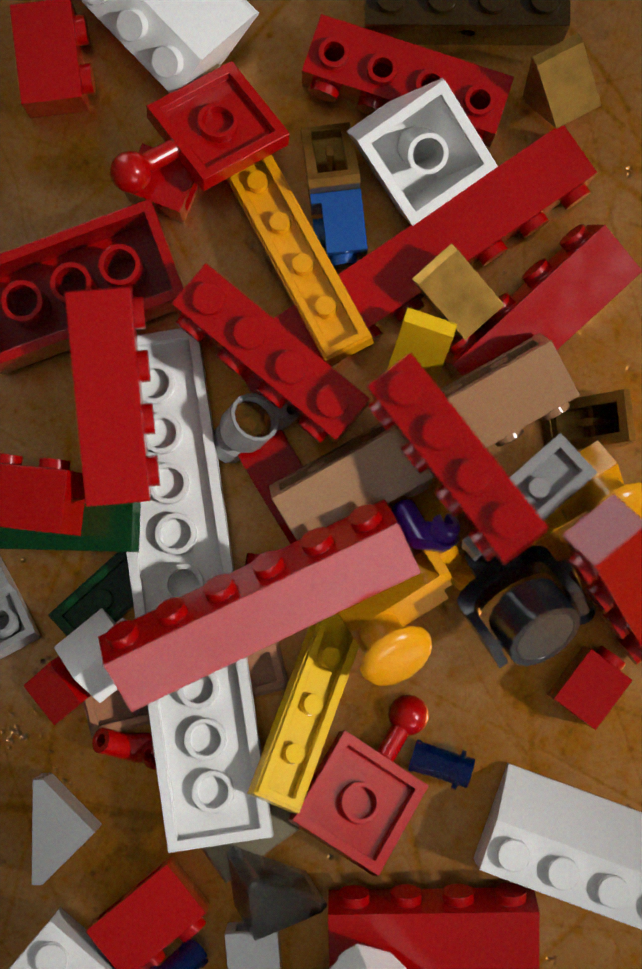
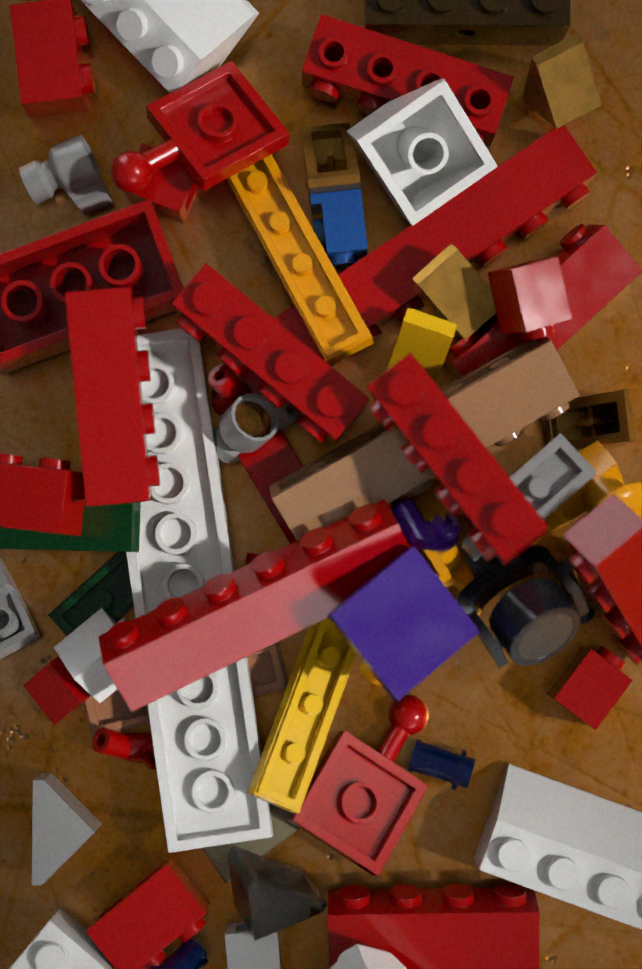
none -> light grey piece [19,134,113,216]
none -> red arm [208,364,251,416]
none -> dark purple tile [327,546,480,701]
none -> brick [487,256,572,341]

